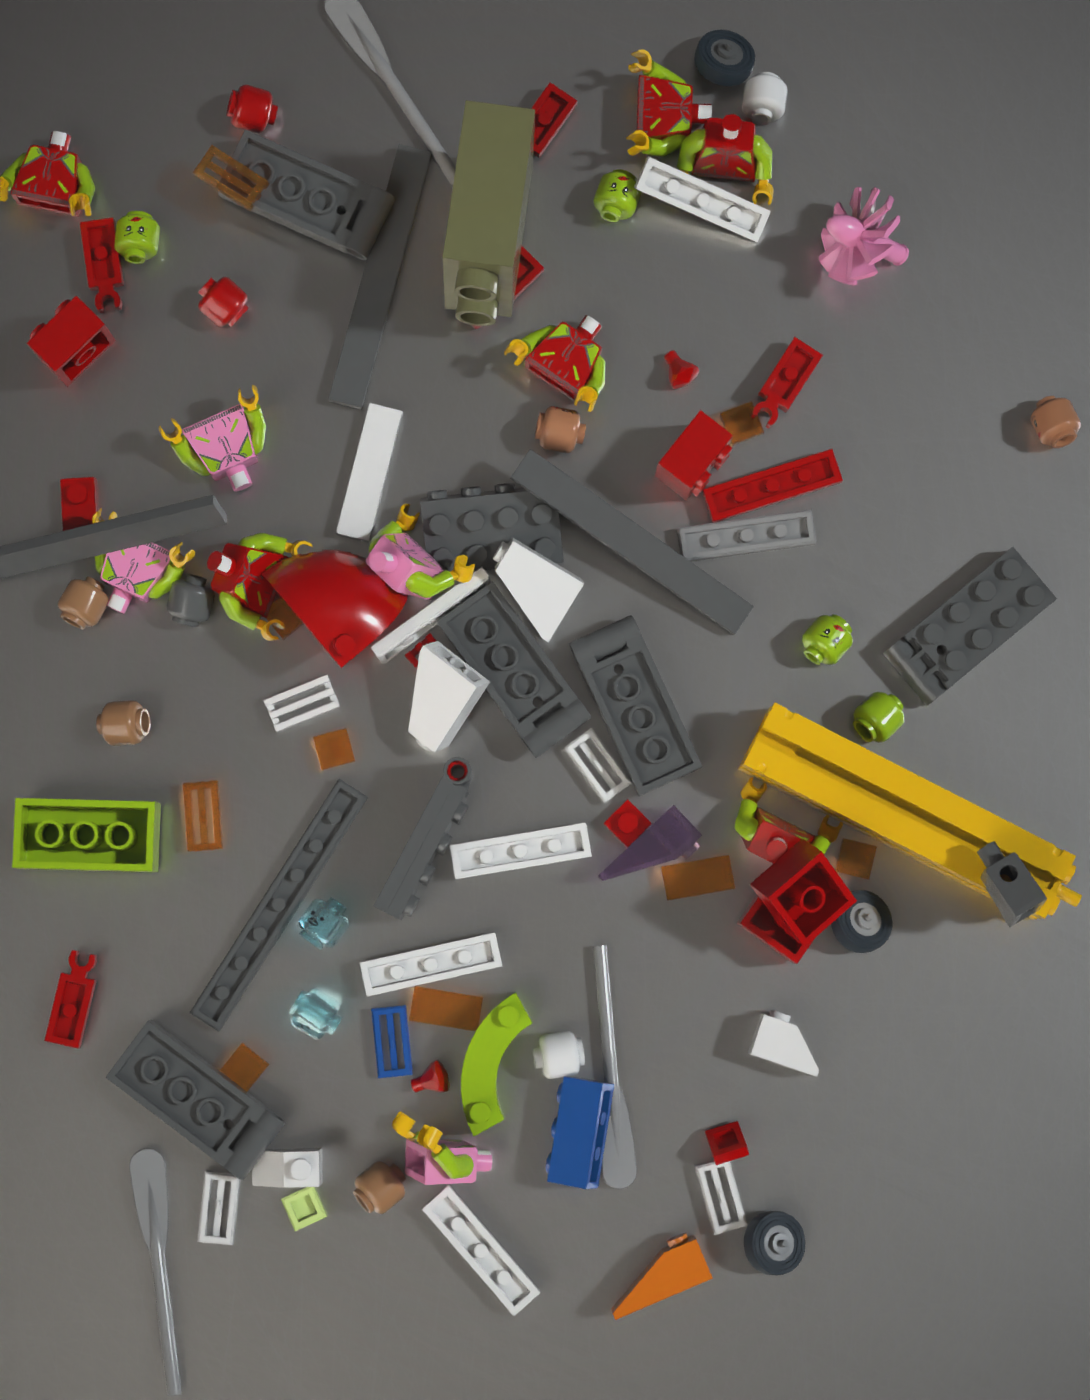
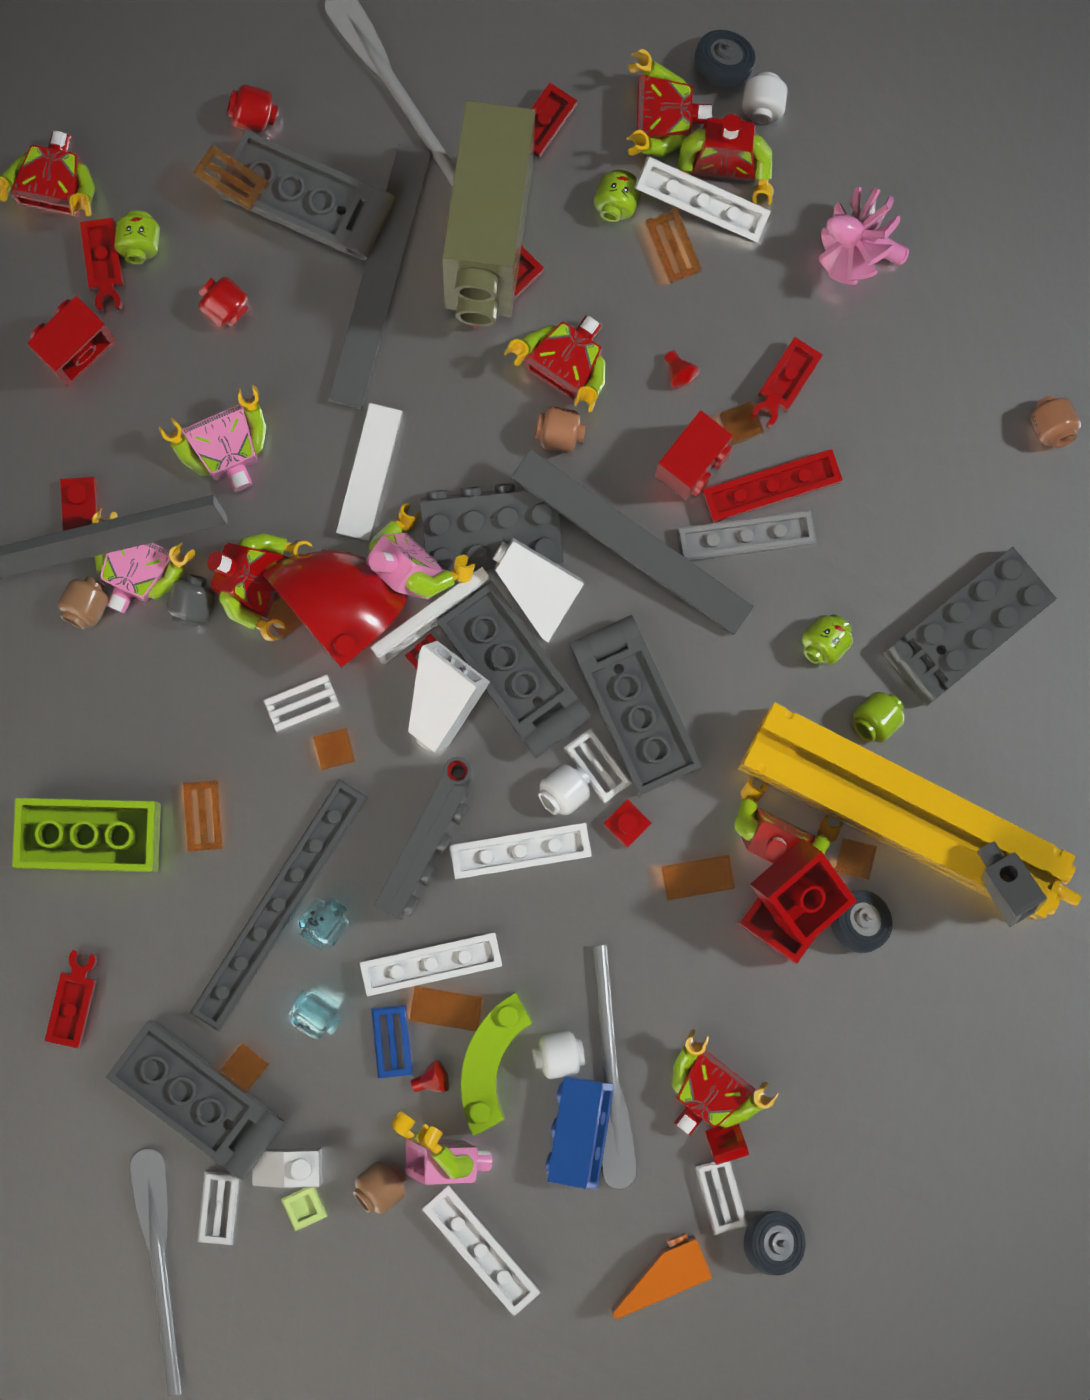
medium nougat head [96,700,151,746] -> none
clear purple slope [597,805,702,882] -> none
white slope [748,1010,819,1077] -> none
none -> white head [538,764,590,816]
none -> clear orange tile [645,208,702,284]
none -> torso [672,1029,779,1136]

